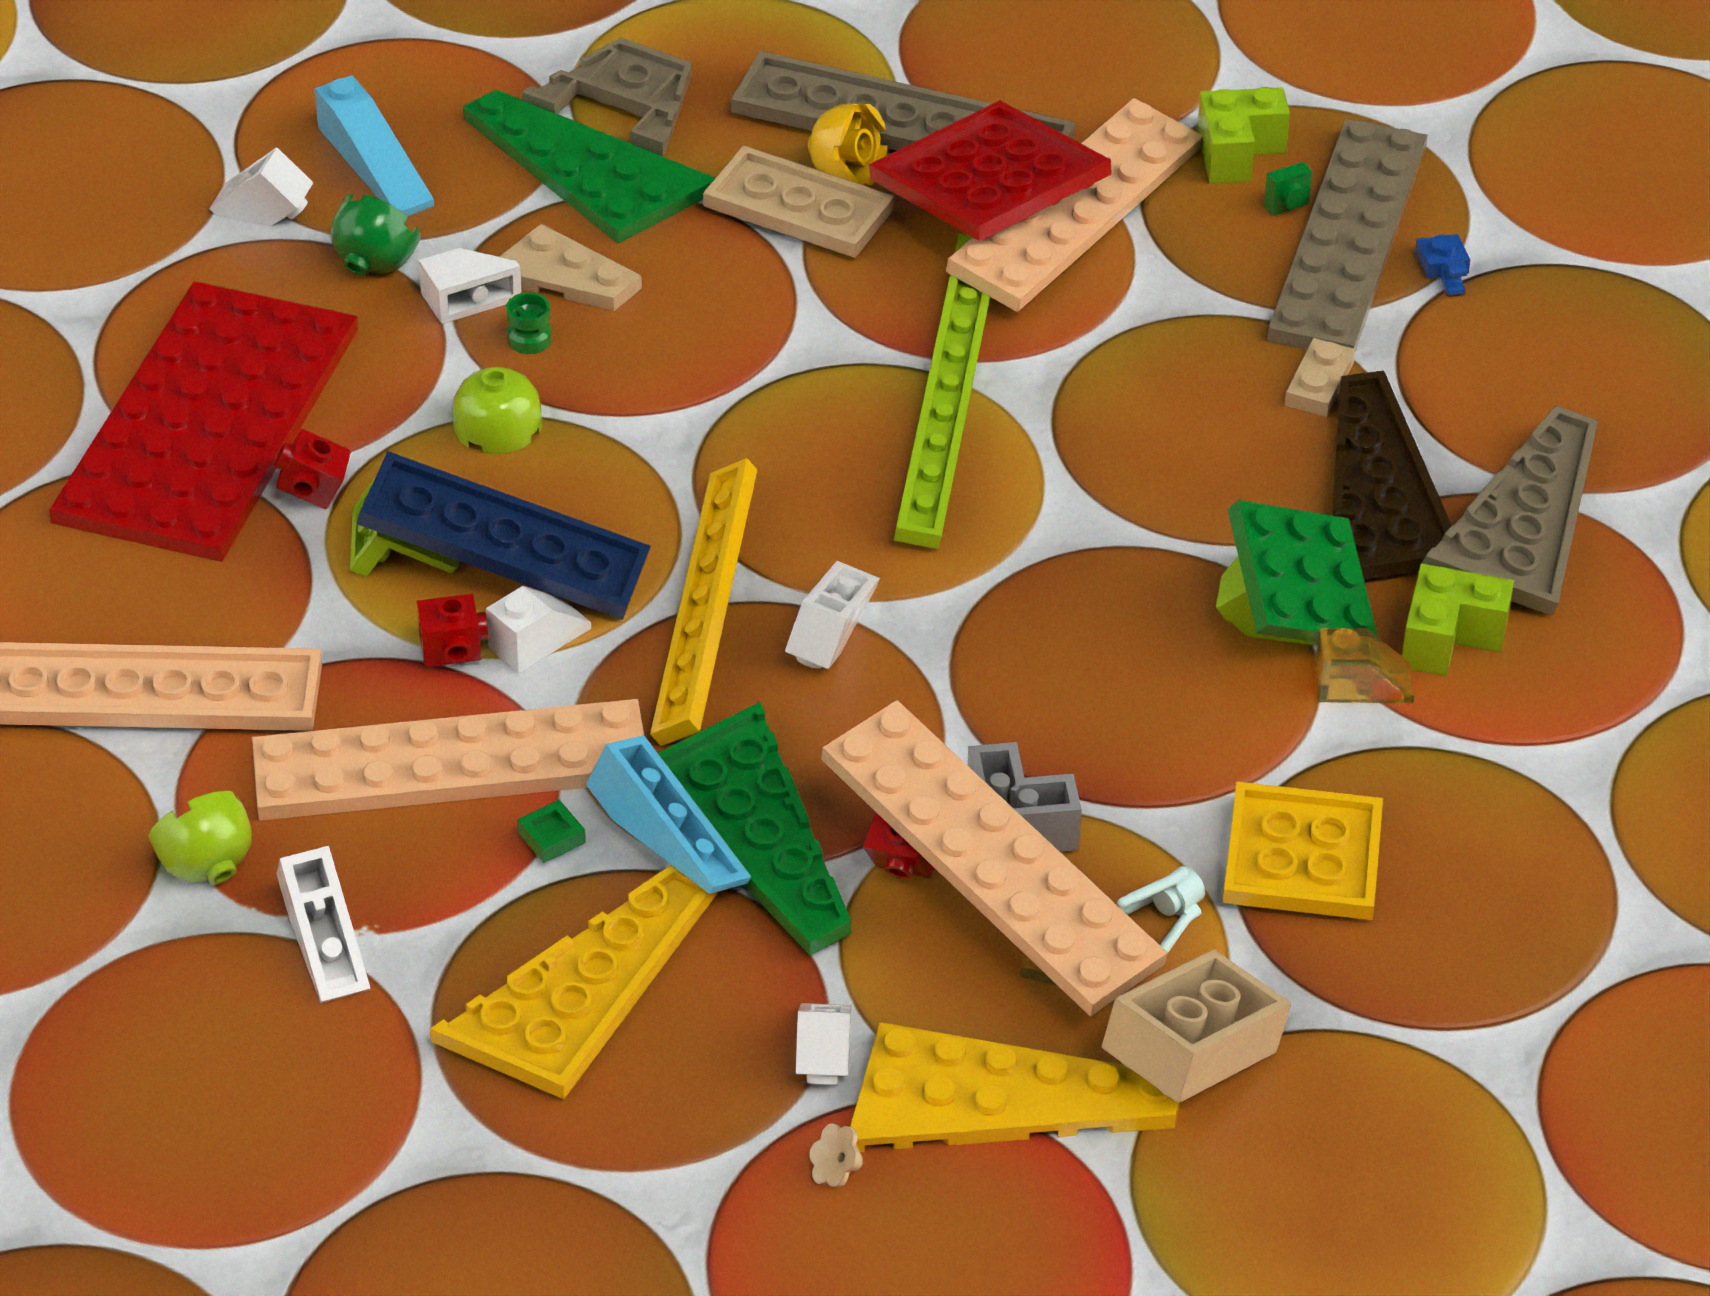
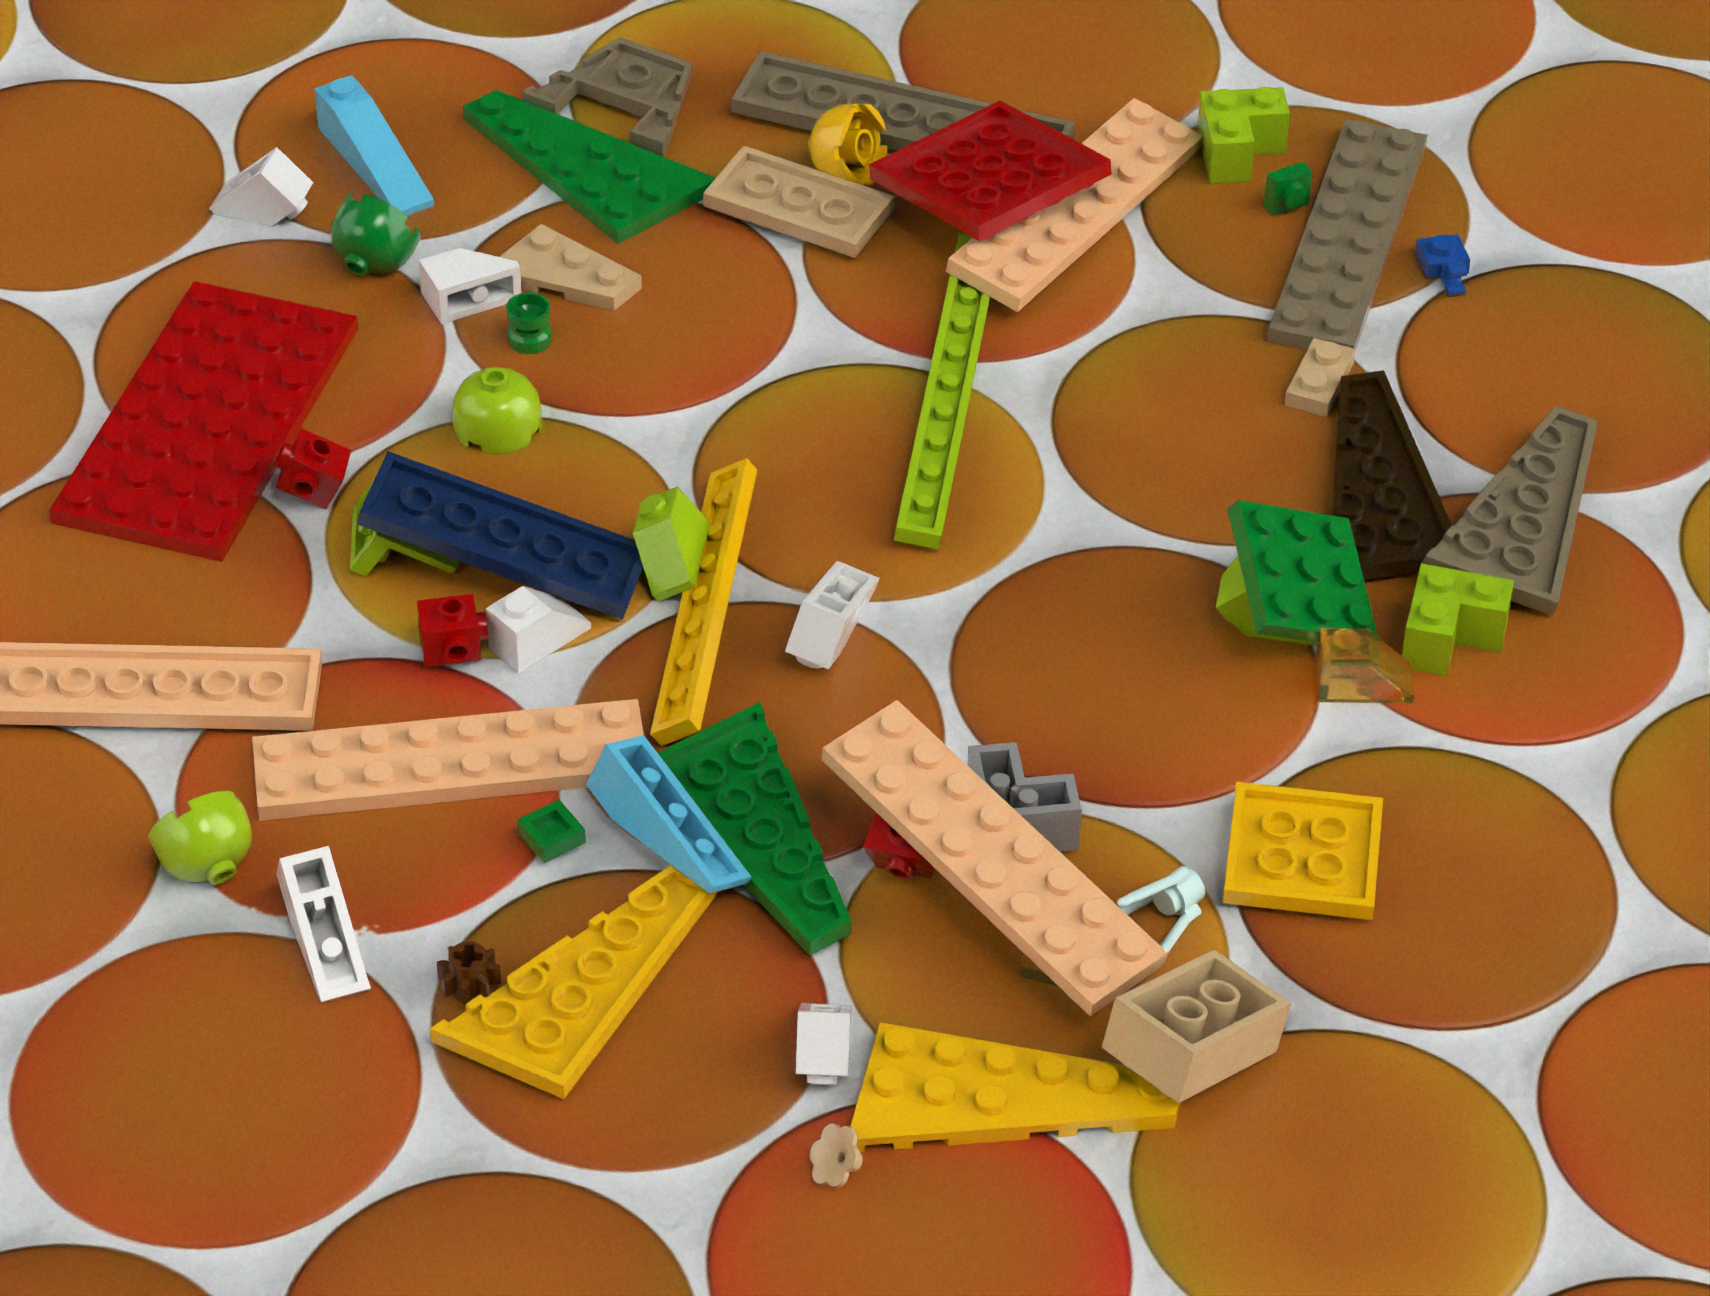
none -> reddish brown gear [437,941,501,1005]
none -> lime slope [633,486,710,602]

